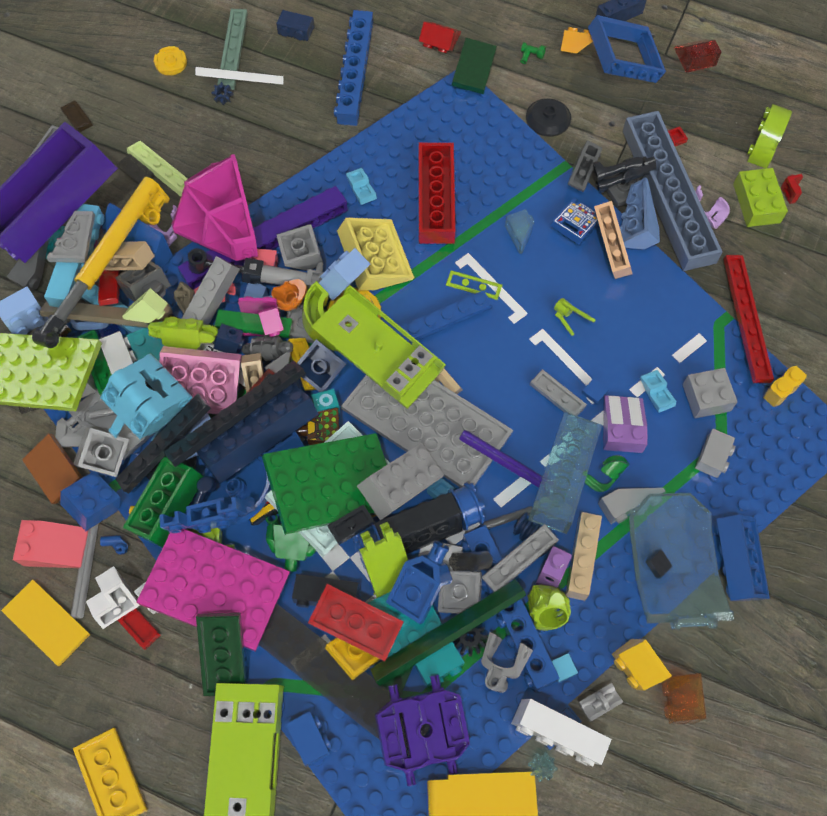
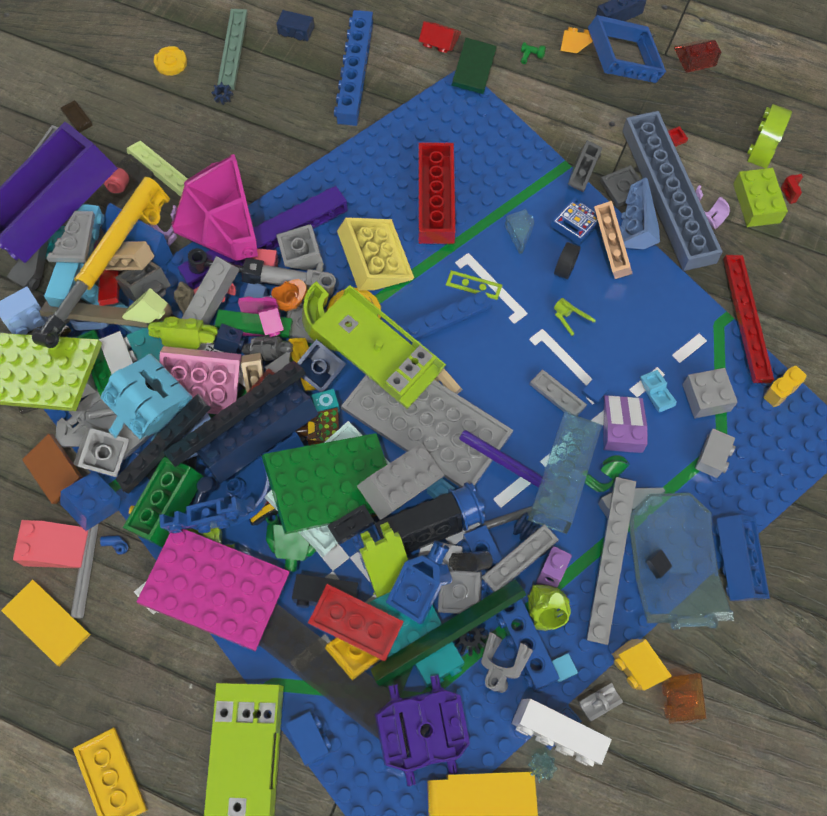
white brick [86,566,140,629] -> none
red tile [118,608,161,650] -> none
white sticker [195,67,283,85] -> none
dark green tile [196,613,247,696] -> none
light blue brick [319,248,370,301] -> none
medium azure slope [346,168,377,205] -> none
black piece [526,99,571,137] -> none
tan brick [565,512,602,601] -> none
black piece [593,156,657,194] -> none
none -> coral head [104,167,129,193]
none -> black tyre [554,242,581,279]
none -> light grey plate [586,477,636,645]

